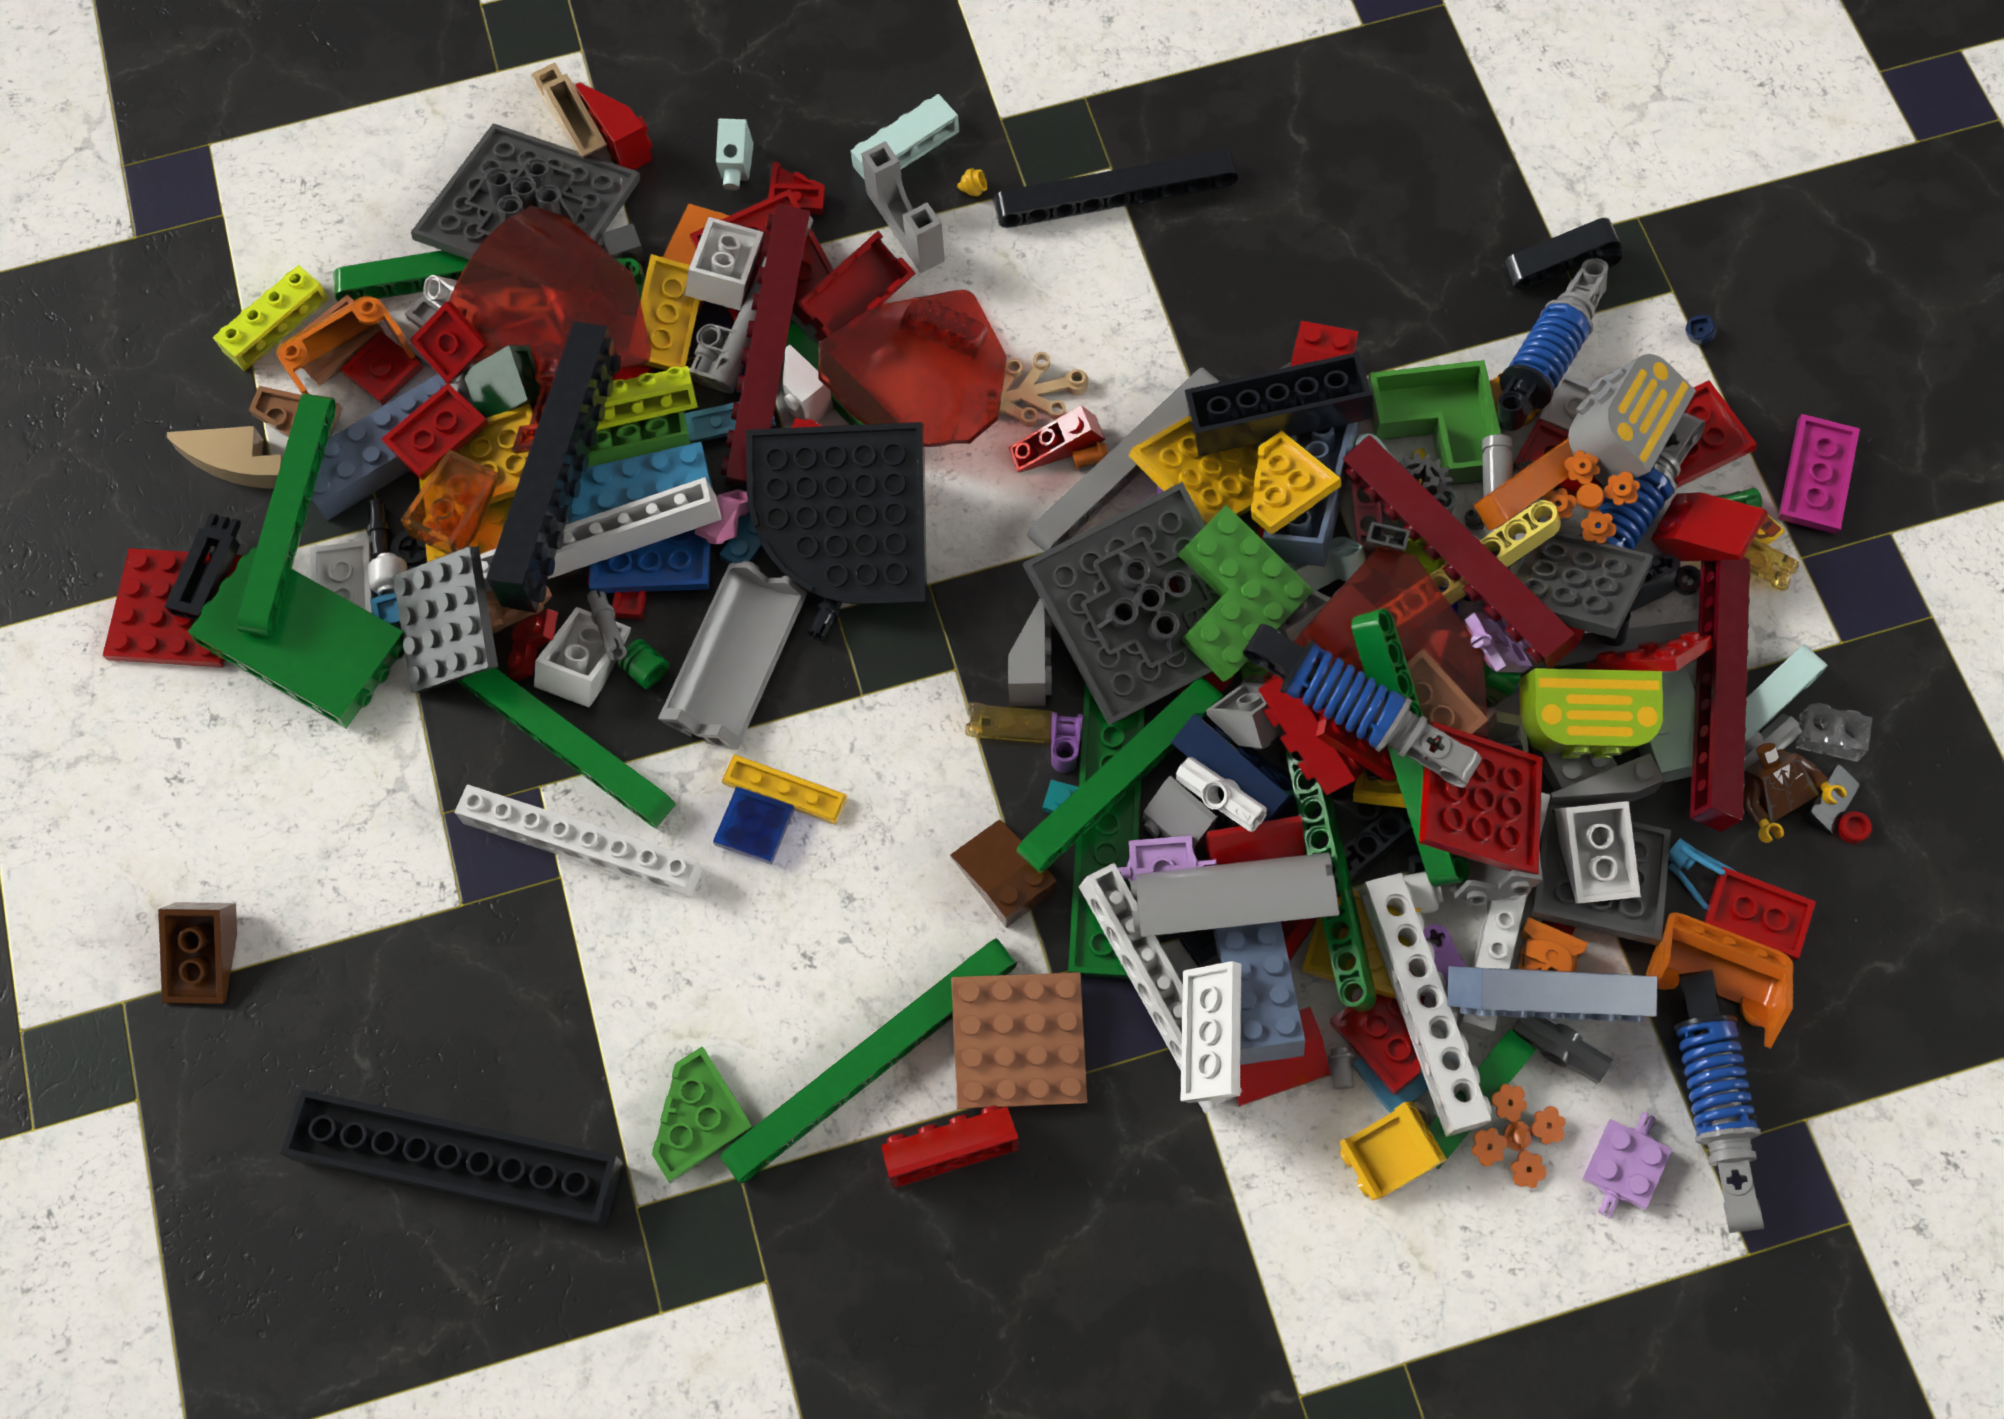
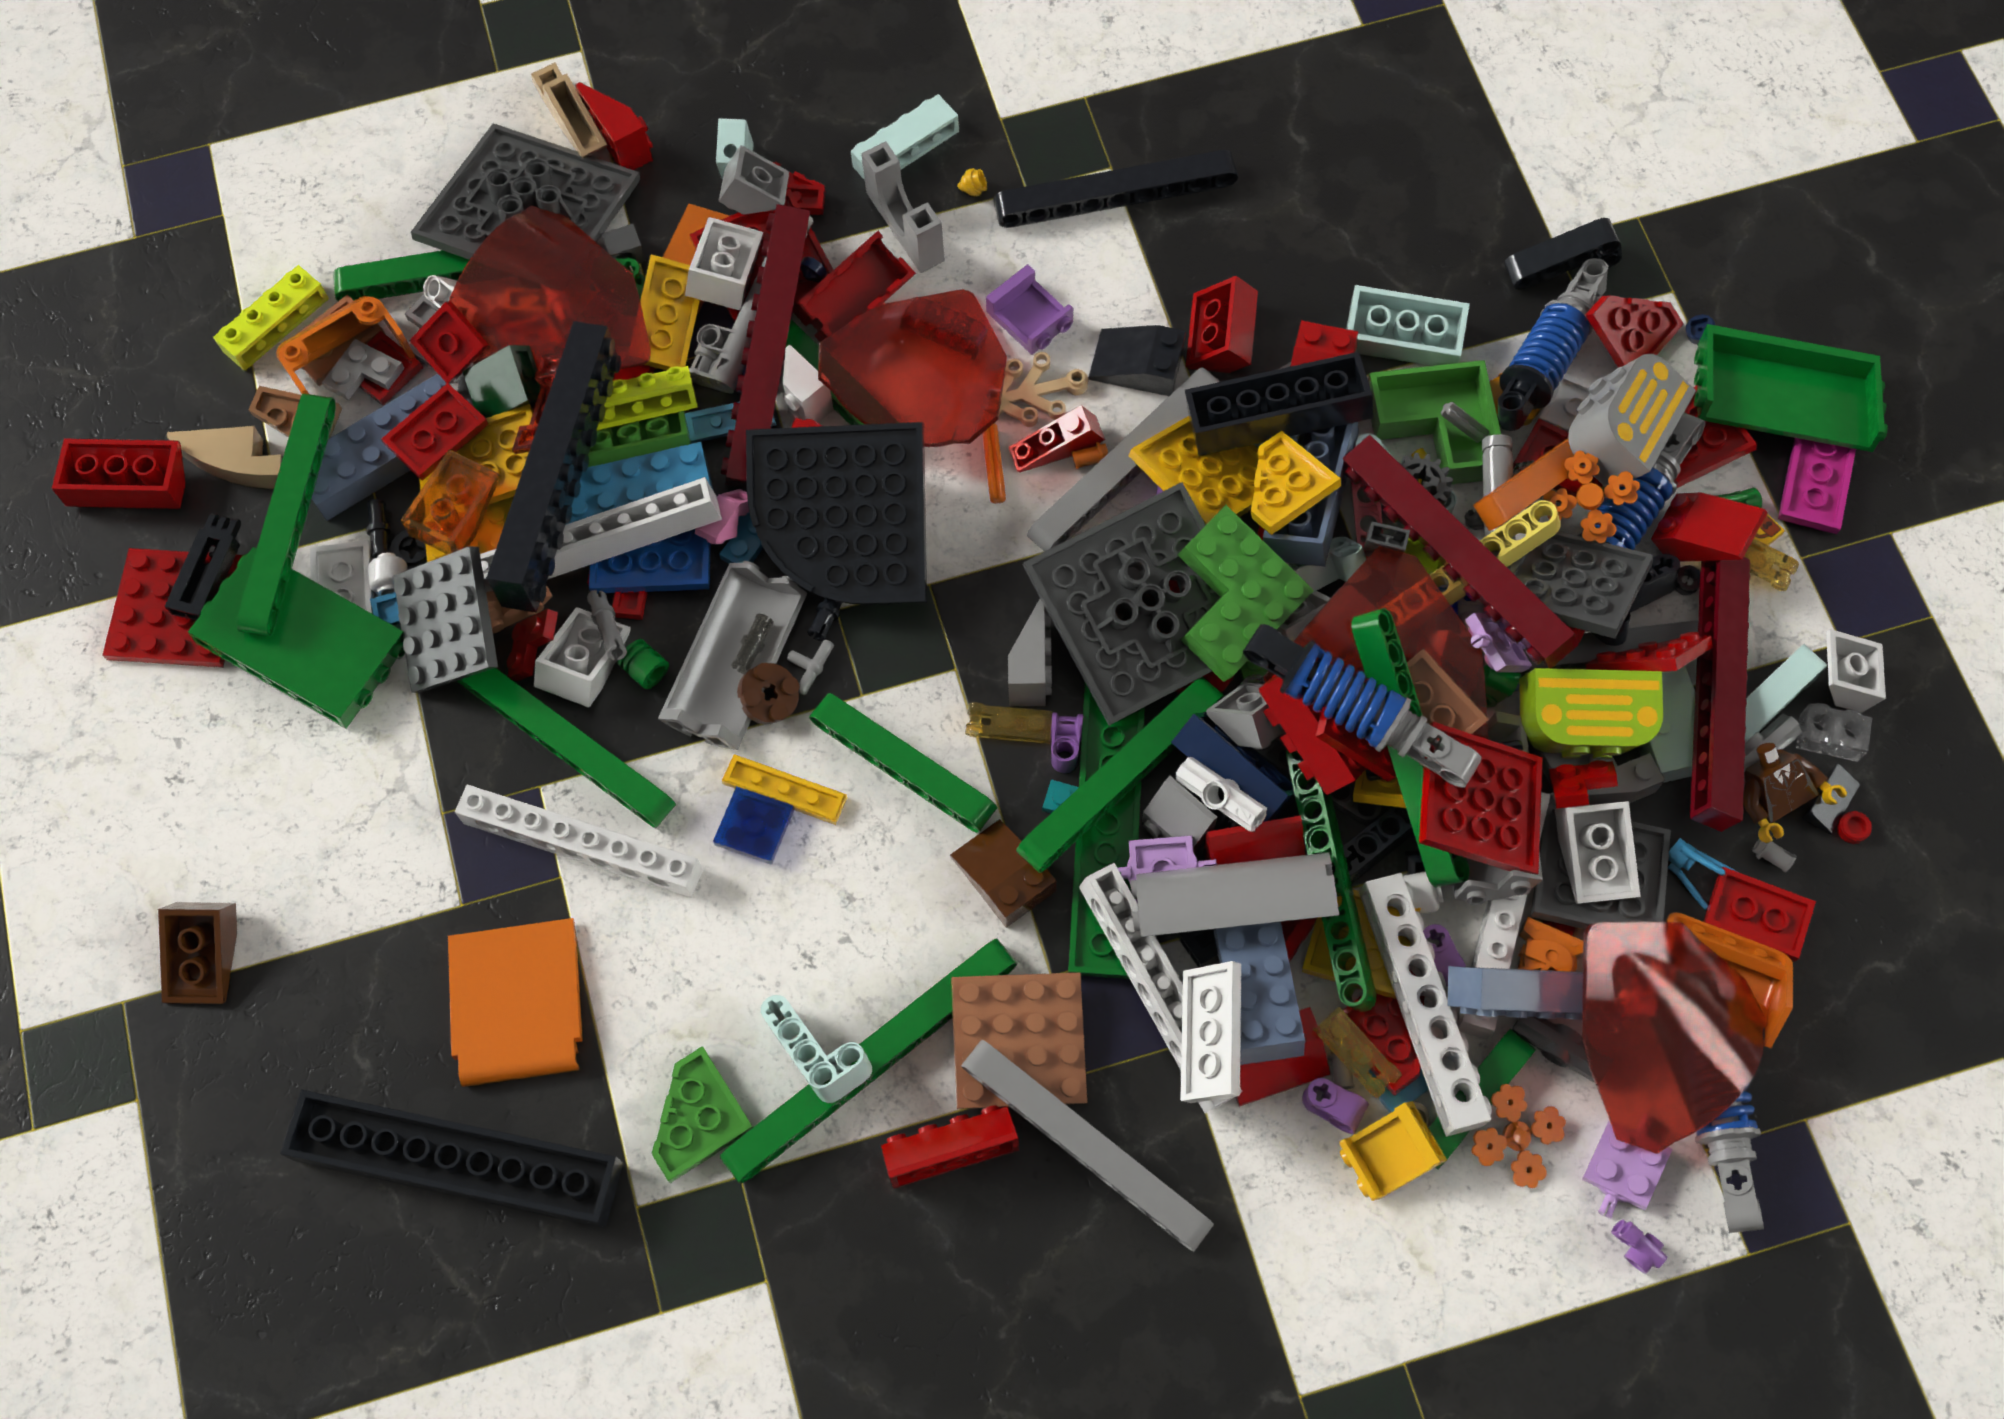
none -> red slope [52,439,186,509]
none -> light grey plate [322,339,404,400]
none -> orange piece [448,918,583,1087]
none -> light grey slope [719,145,789,215]
none -> clear smoke pin [731,613,774,674]
none -> reddish brown plate [737,662,800,725]
none -> light aqua beam [761,995,872,1103]
none -> light grey piece [787,640,834,695]
none -> dark blue tile [800,257,827,283]
none -> green beam [809,693,997,833]
none -> light grey beam [961,1040,1214,1252]
none -> orange axle [982,423,1006,504]
none -> medium lavender panel [986,264,1074,355]
none -> black slope [1088,325,1186,396]
none -> red slope [1186,276,1258,373]
none -> medium lavender piece [1302,1078,1369,1134]
none -> clear yellow plate [1313,1007,1402,1098]
none -> light aqua brick [1346,285,1469,366]
none -> light grey axle [1441,402,1489,443]
none -> red plate [1549,760,1618,809]
none -> clear red windscreen [1582,922,1766,1154]
none -> red plate [1585,295,1684,368]
none -> medium lavender plate [1611,1219,1668,1274]
none -> green panel [1694,324,1888,452]
none -> light grey pin [1752,838,1797,873]
none -> white slope [1826,629,1886,713]

